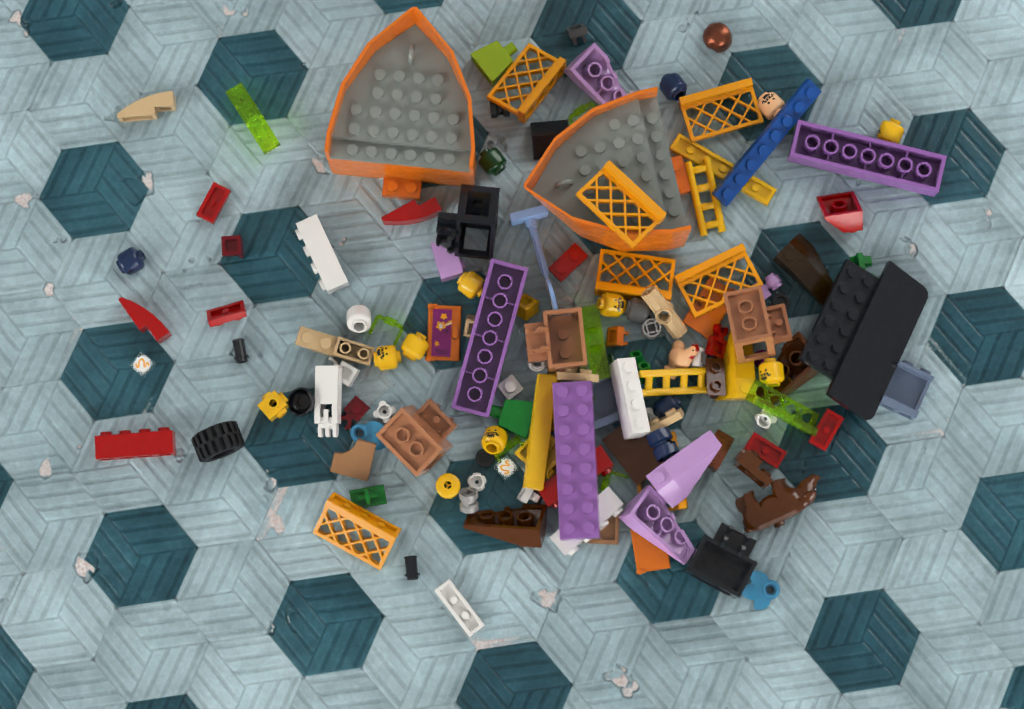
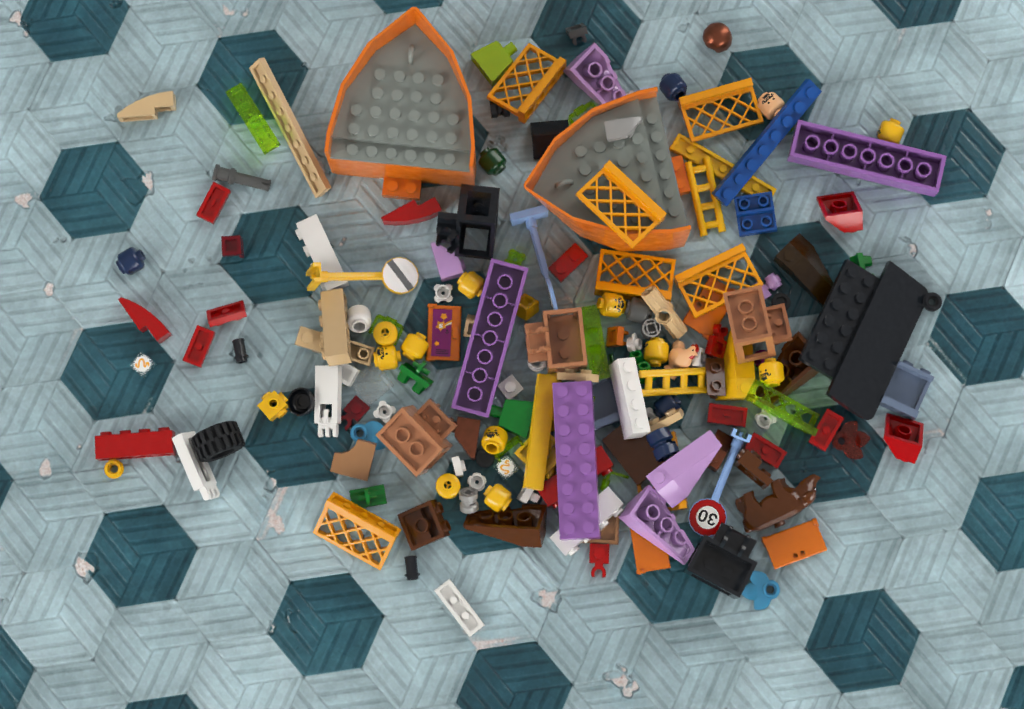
none -> yellow plate [104,459,124,479]
none -> white hinge [172,431,220,500]
none -> red plate [183,325,216,368]
none -> dark grey pin [212,164,271,192]
none -> tan plate [249,57,331,198]
none -> piece [306,257,419,295]
none -> tan brick [318,288,352,367]
none -> yellow head [373,321,398,346]
none -> green hips [397,361,434,395]
none -> reddish brown plate [397,499,451,551]
none -> white plate [434,284,453,303]
none -> copper slope [452,417,481,460]
none -> white plate [452,456,466,478]
none -> yellow head [483,483,513,512]
none -> clear neon green plate [504,249,526,266]
none -> red plate [589,543,610,578]
none -> light grey slope [604,117,643,142]
none -> white plate [626,333,642,352]
none -> yellow head [643,337,669,367]
none -> piece [688,427,752,537]
none -> red plate [707,403,748,428]
none -> blue slope [734,191,777,237]
none -> orange door [761,518,827,569]
none -> clear red plate [832,421,870,459]
none -> red slope [883,413,924,464]
none -> black plate [923,292,942,312]

